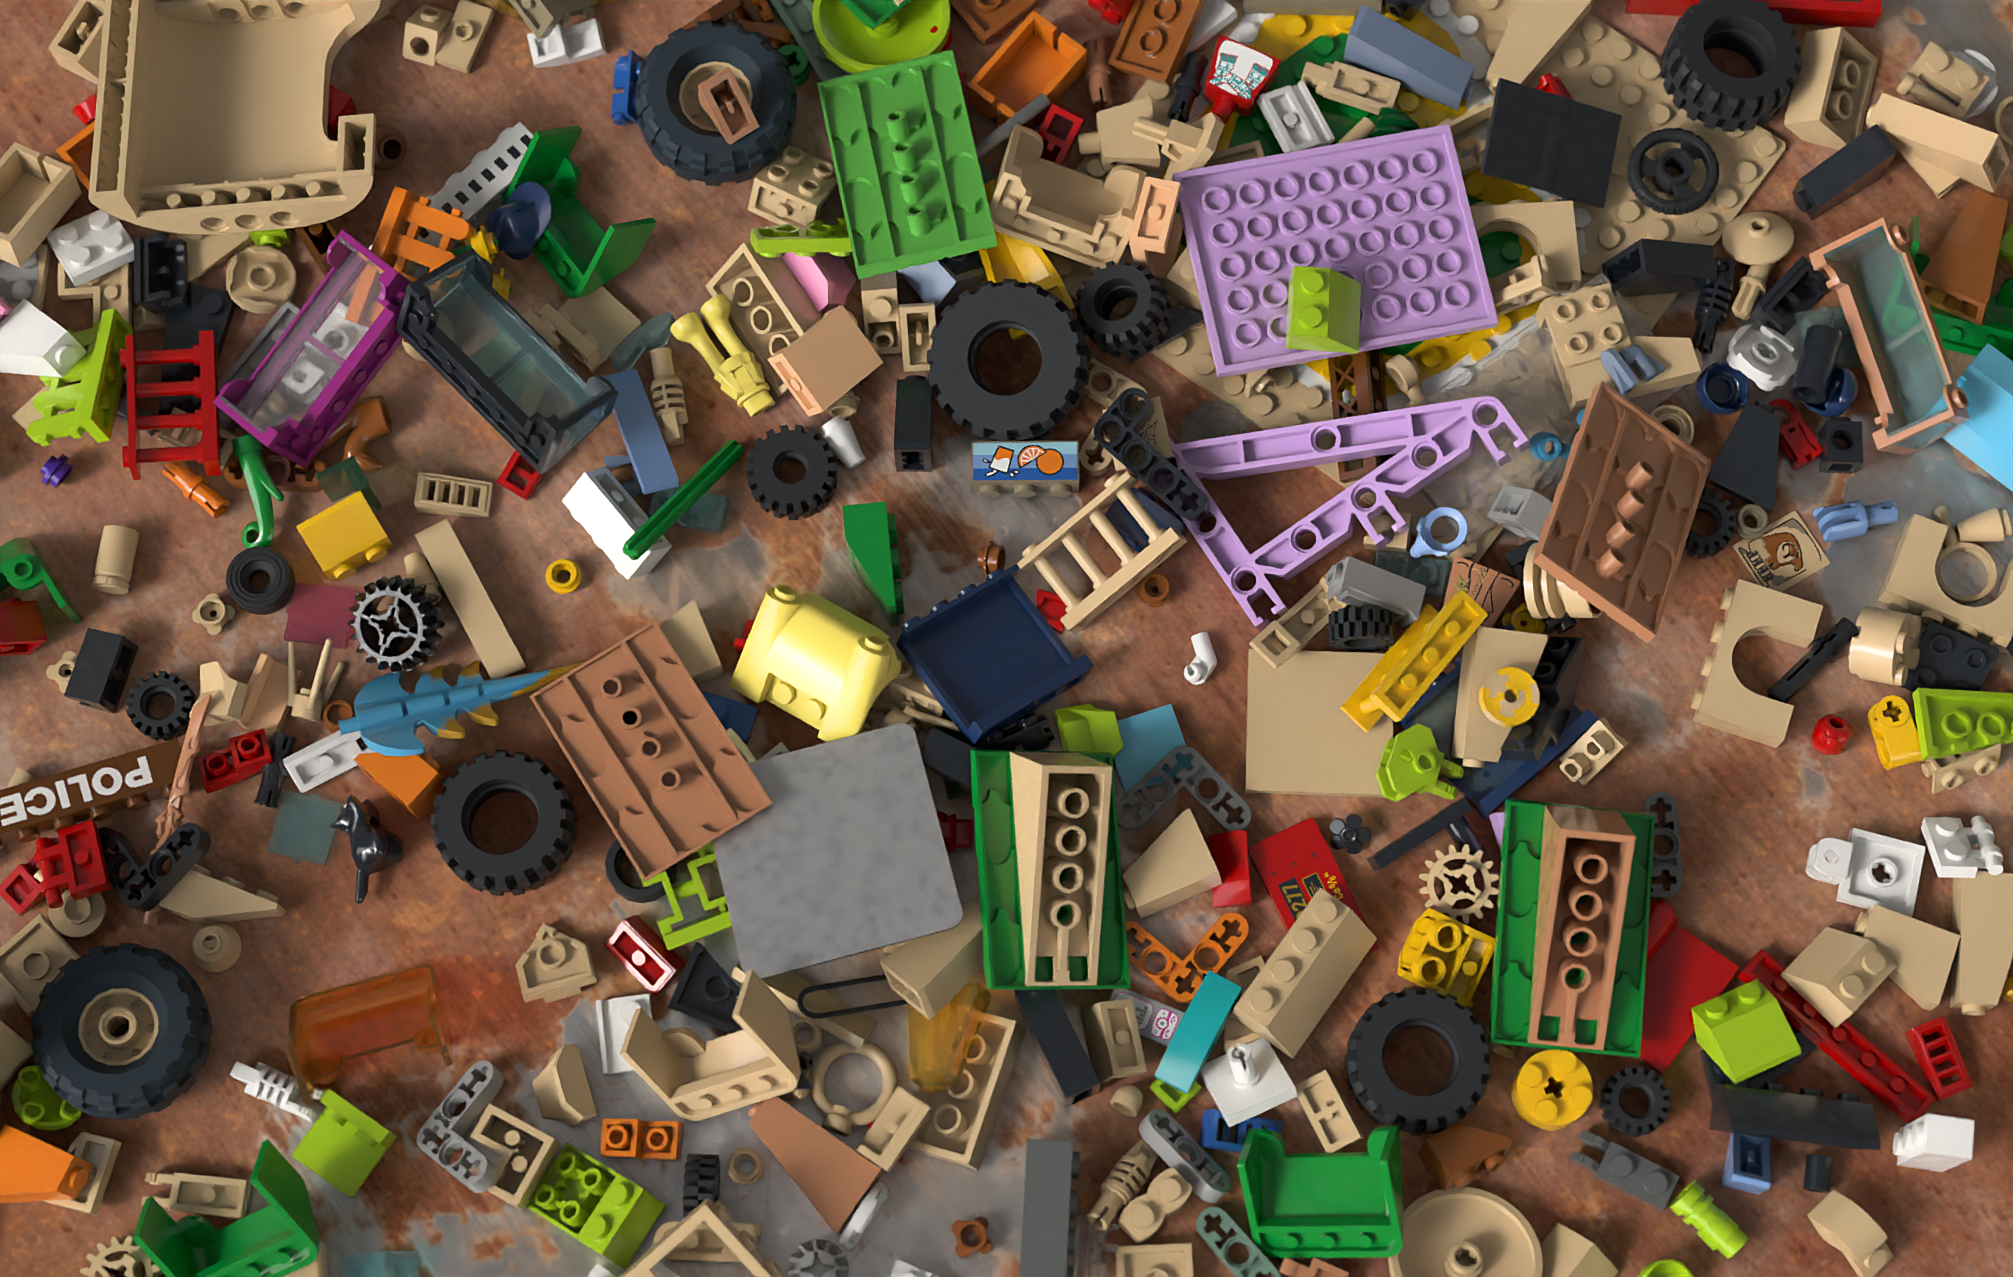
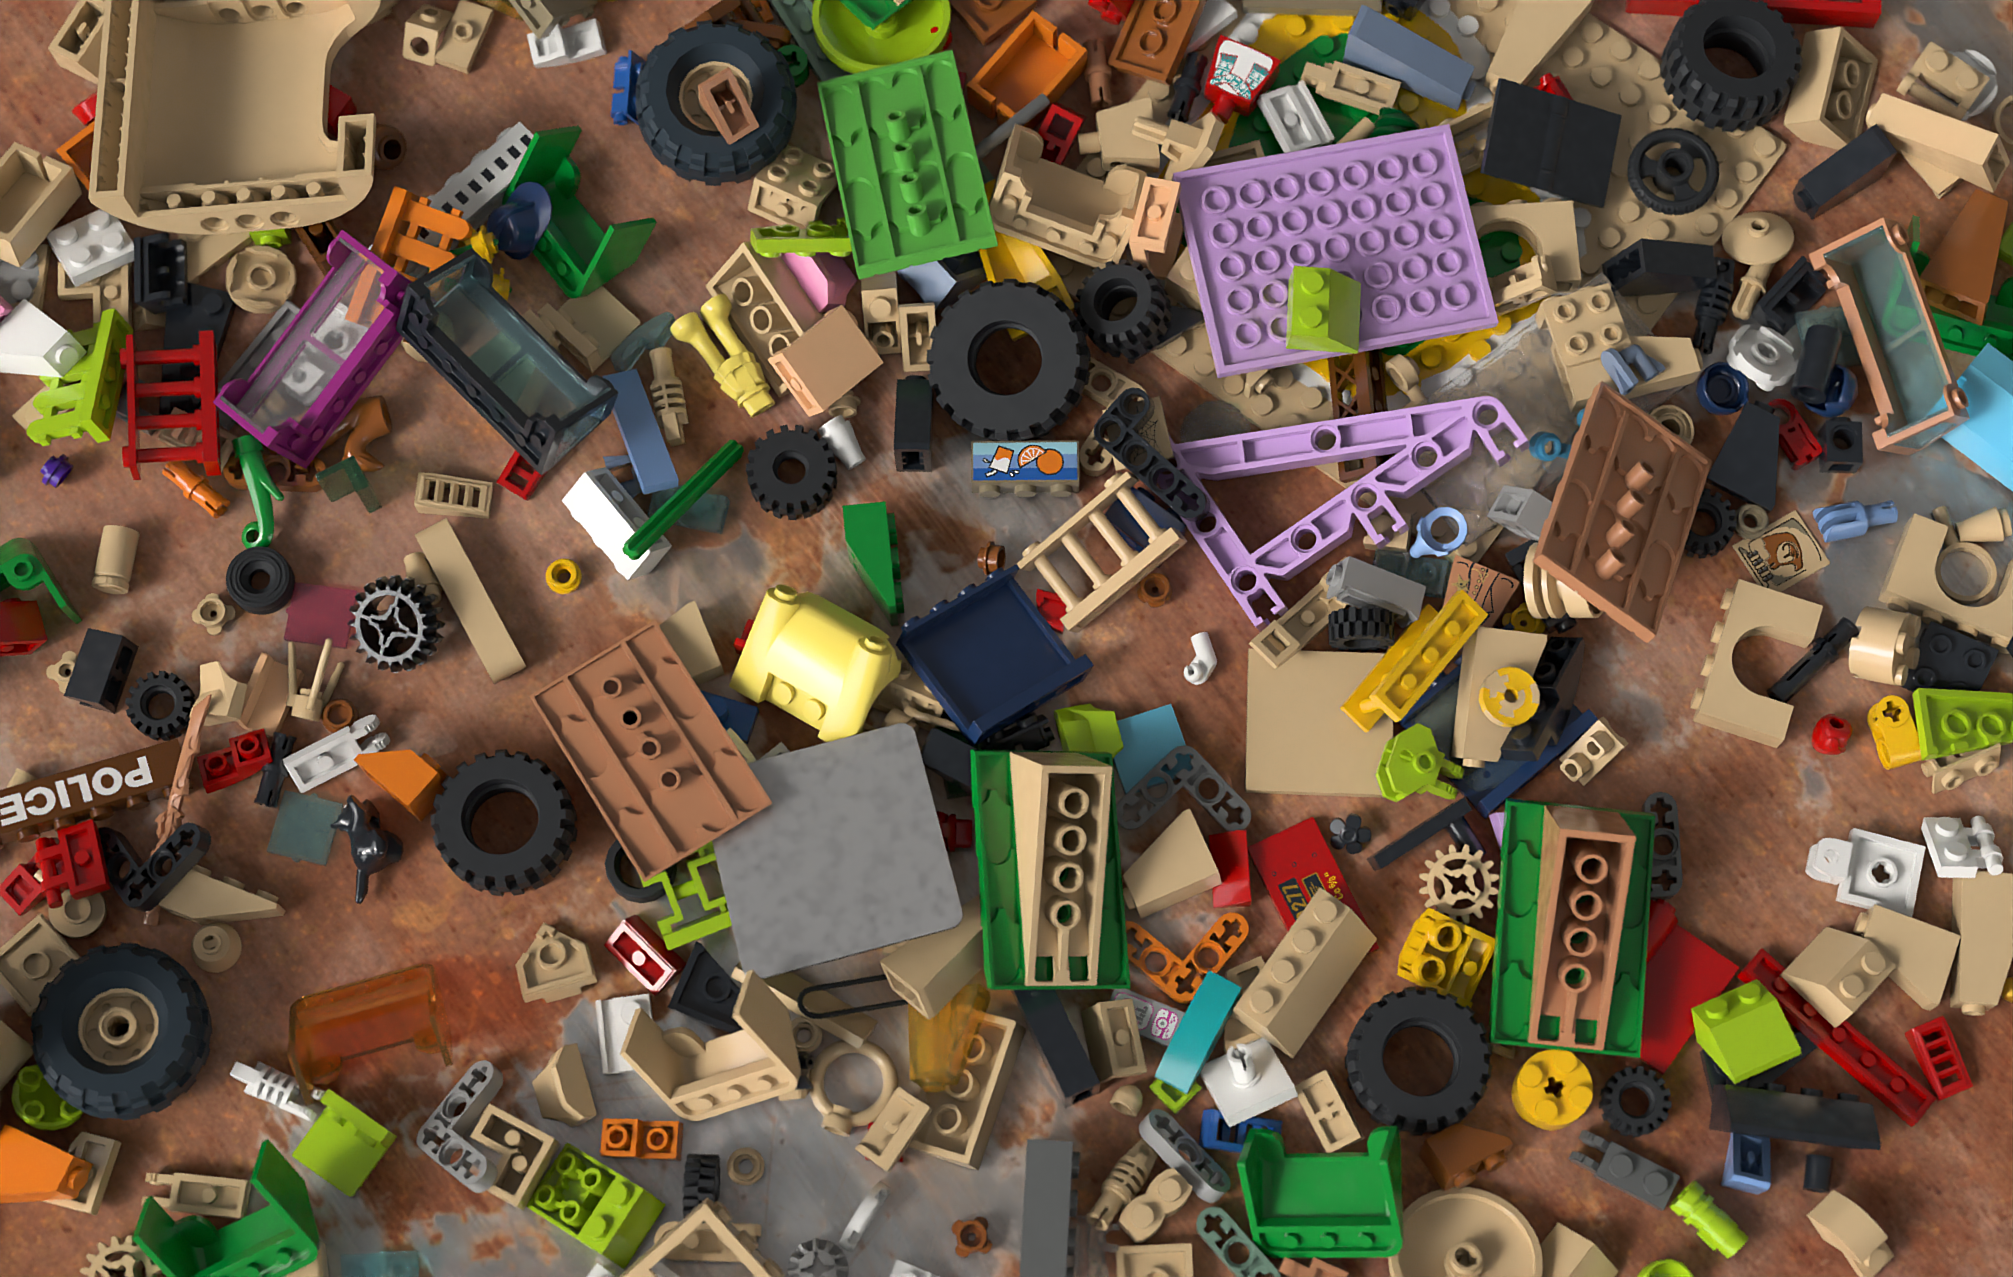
yellow slope [296,491,394,582] -> none
dark azure animal [338,661,586,757] -> none
nougat slope [748,1096,883,1236] -> none
white brick [1893,1114,1975,1172] -> none

